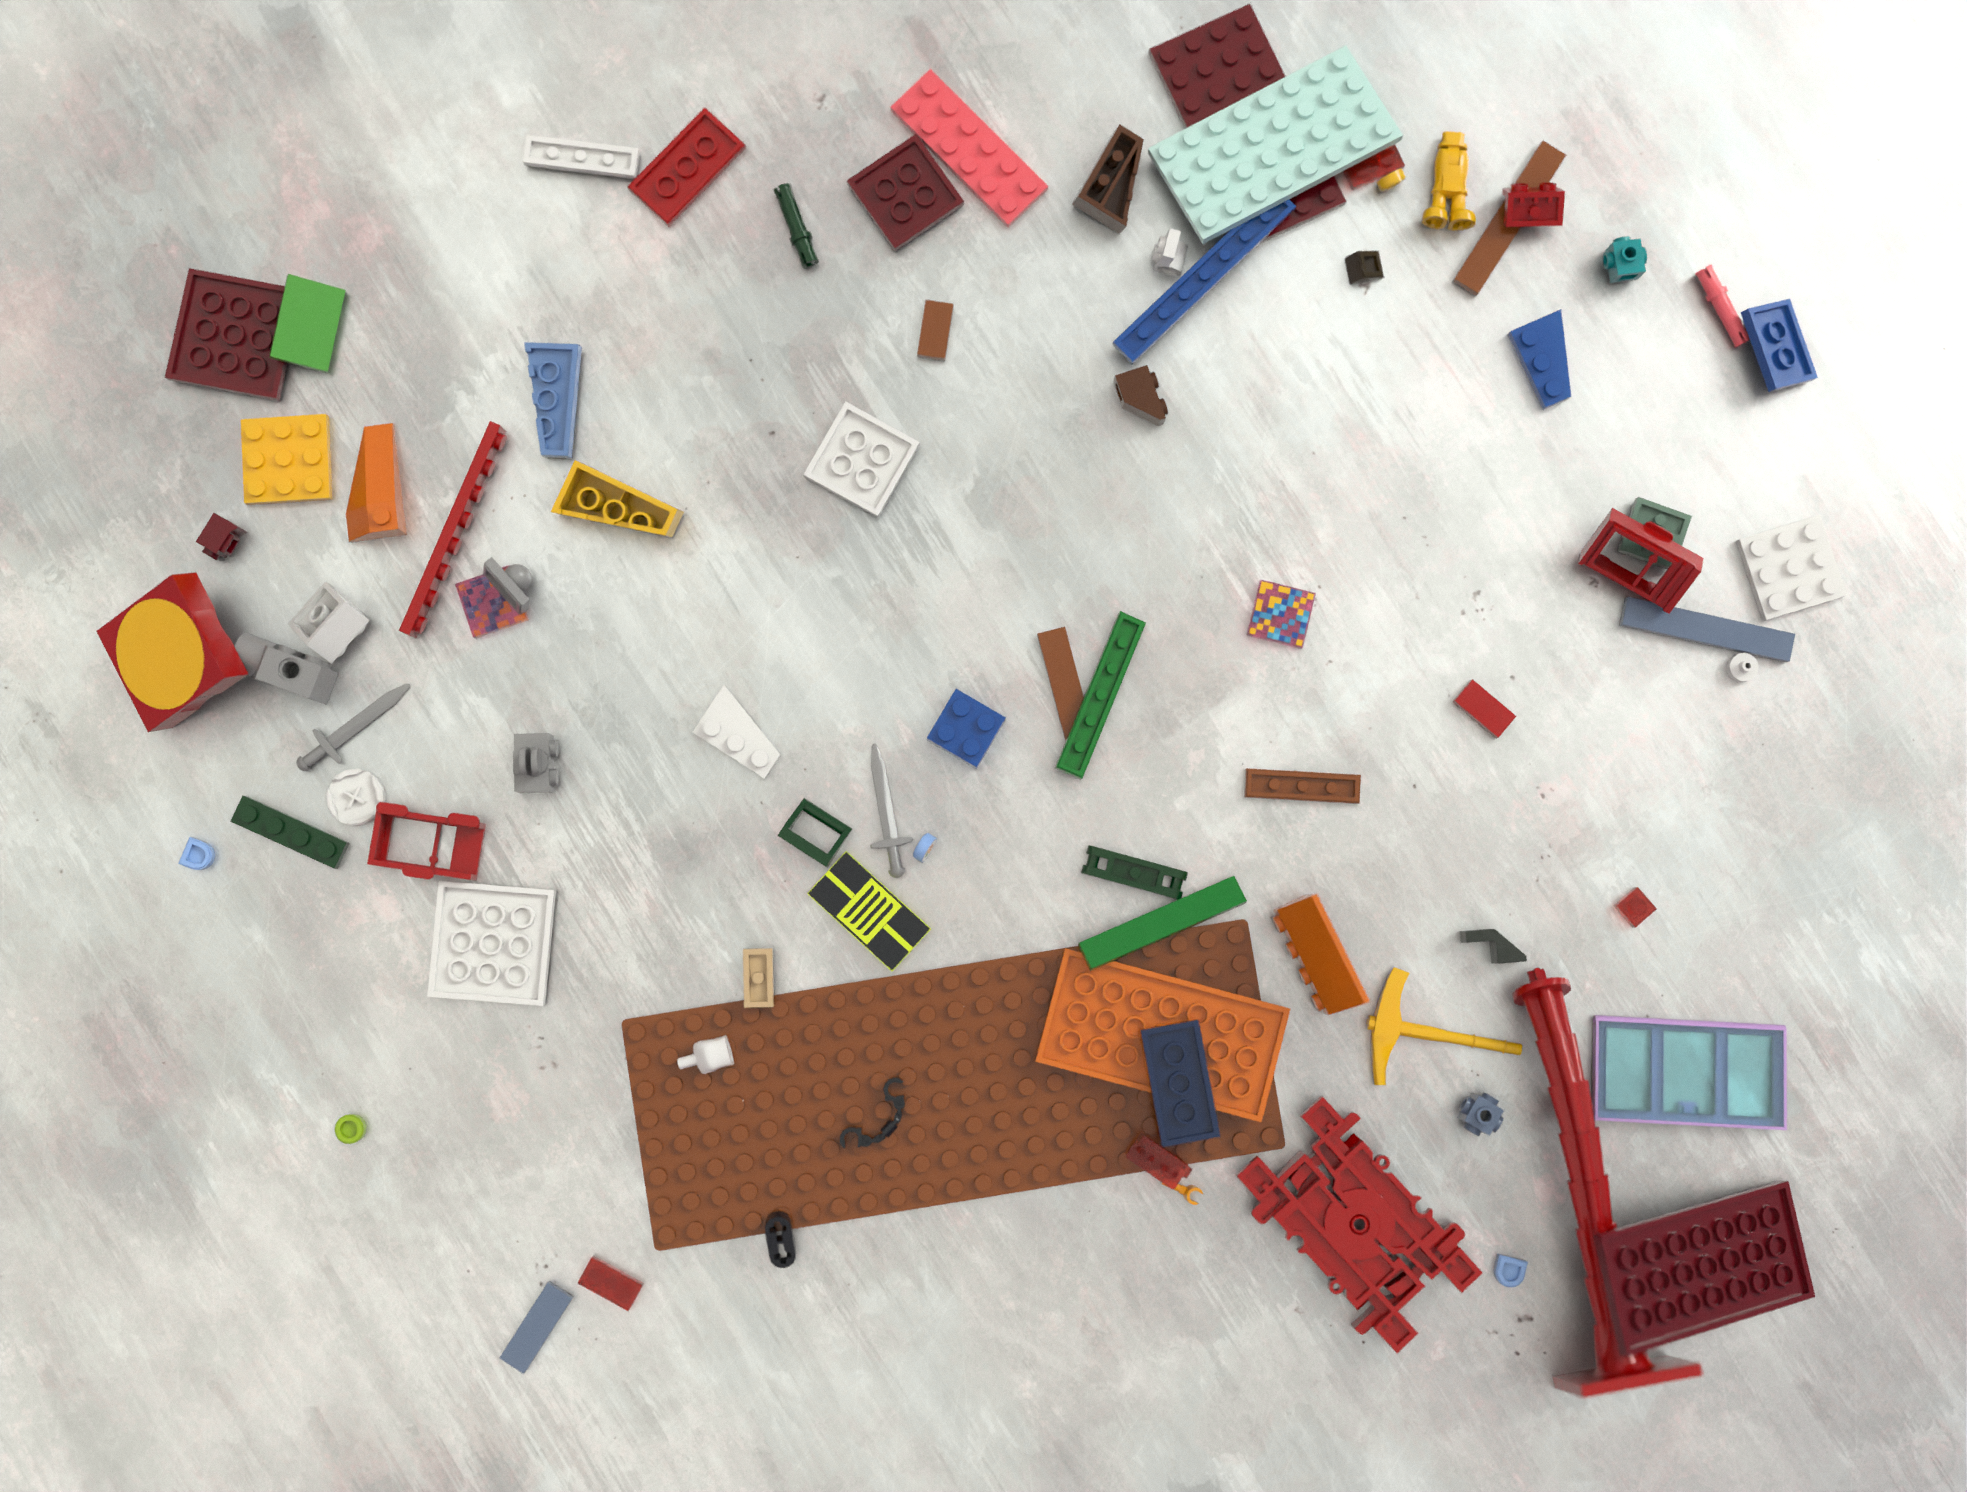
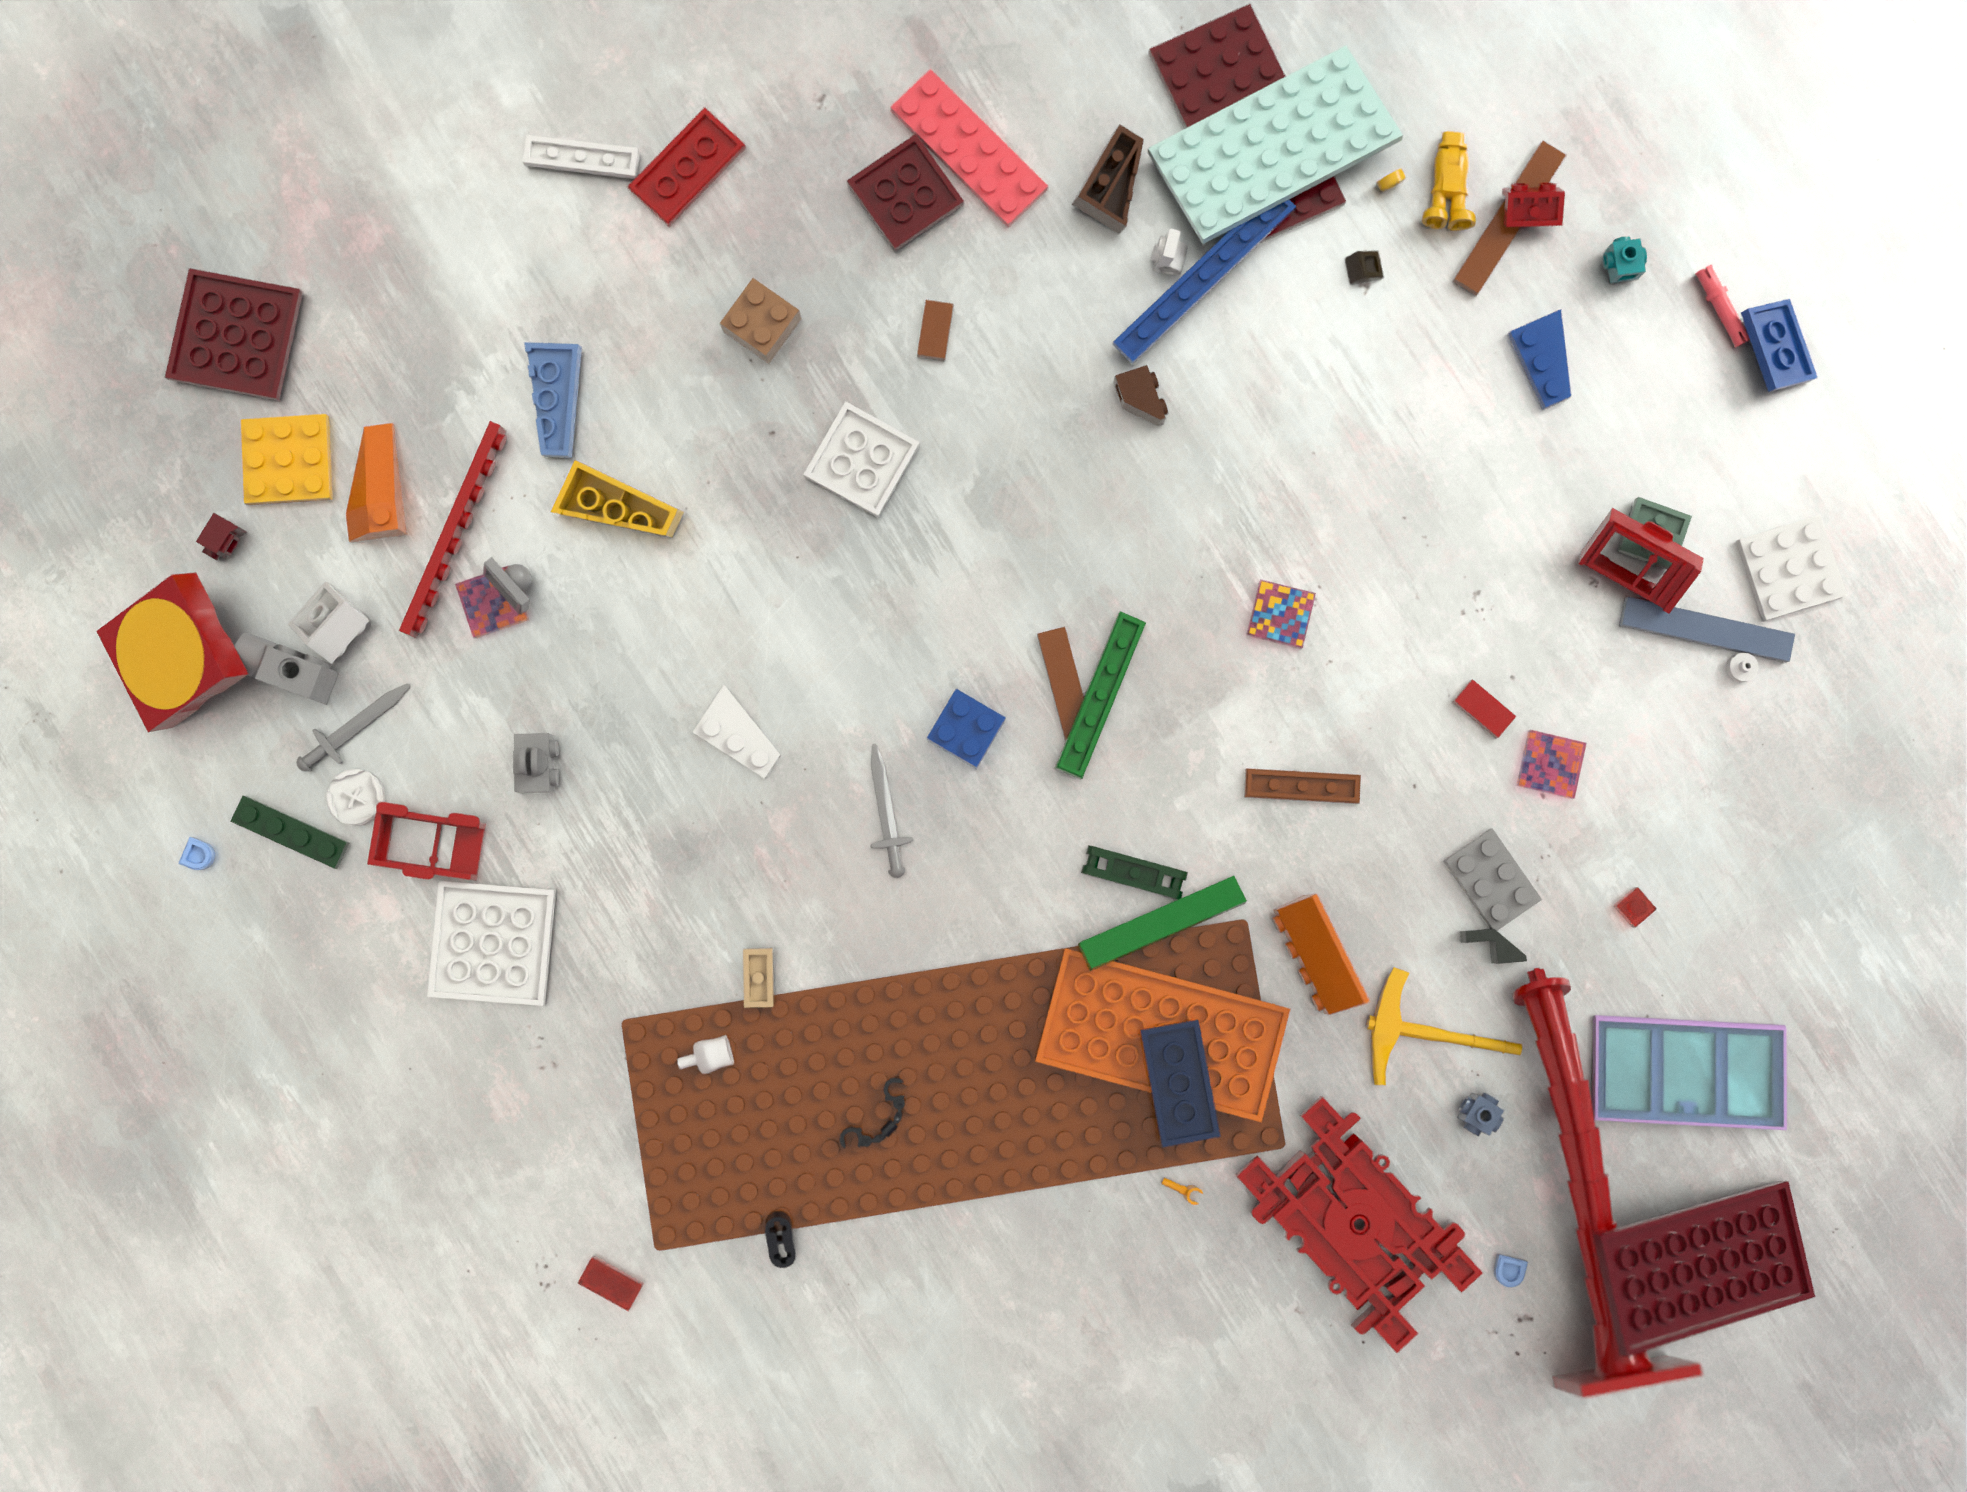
bright green tile [269,274,345,373] -> none
lime tile [335,1114,366,1144] -> none
sand blue tile [499,1281,573,1374] -> none
dark green pin [774,183,819,268] -> none
dark green tile [777,798,852,868] -> none
black tile [807,851,931,971] -> none
light blue tile [913,833,937,863] -> none
clear red bracket [1126,1132,1193,1189] -> none
clear red bracket [1343,144,1405,191] -> none
none -> medium nougat brick [720,278,802,364]
none -> light grey plate [1444,828,1542,931]
none -> clear pink tile [1516,730,1587,799]

